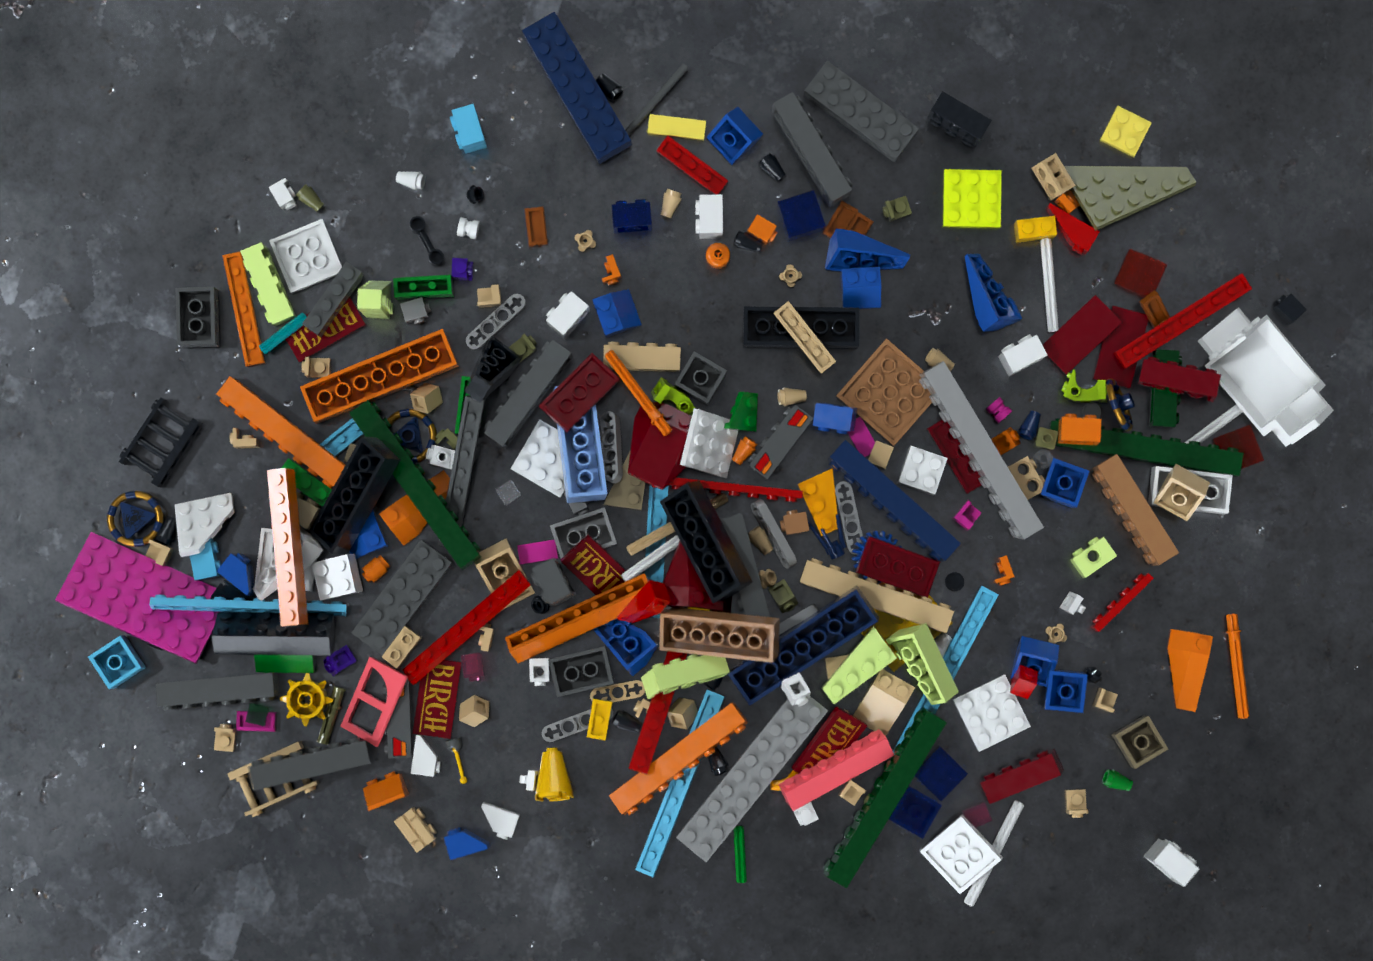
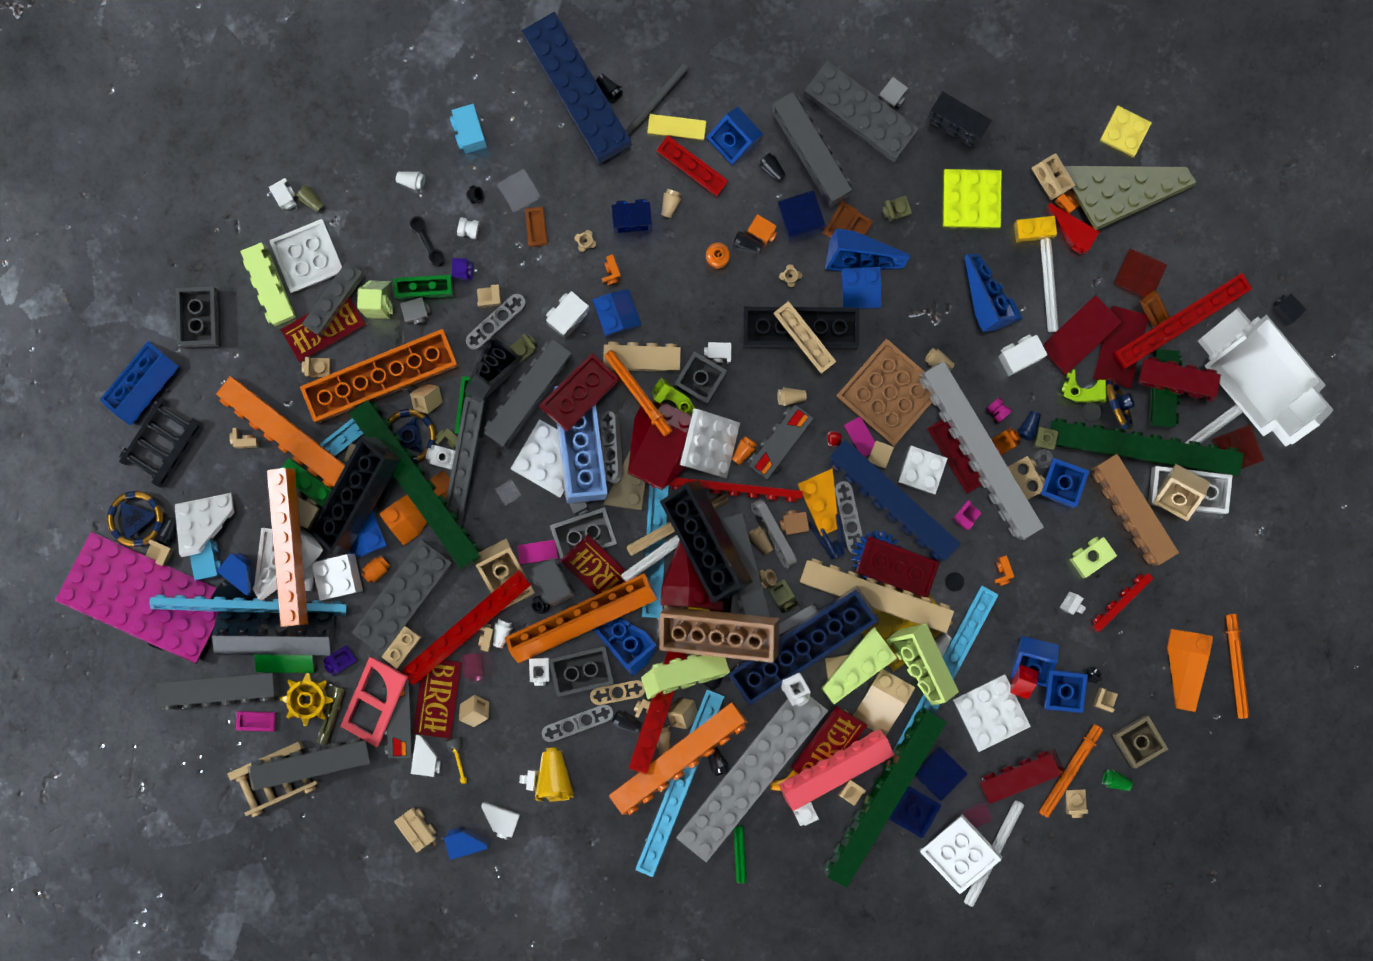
medium azure brick [88,635,146,689] -> none
tan bracket [214,724,237,752] -> none
orange tile [222,252,265,367] -> none
clear green tile [245,703,270,726] -> none
teal axle [259,313,307,354] -> none
orange slope [363,771,409,811] -> none
yellow plate [587,699,612,740] -> none
red slope [617,580,671,623] -> none
white brick [696,195,723,239] -> none
green wing [724,392,758,432] -> none
blue brick [813,402,857,434] -> none
tan plate [1045,624,1067,644] -> none
orange brick [1058,414,1101,446] -> none
white brick [1144,838,1199,887] -> none
none -> blue slope [100,341,179,426]
none -> white cone [492,618,513,648]
none -> clear piece [497,169,541,213]
none -> tan cone [657,725,671,754]
none -> white brick [704,342,731,364]
none -> red hinge [827,431,842,447]
none -> light grey brick [878,77,908,109]
none -> orange axle [1039,724,1104,818]

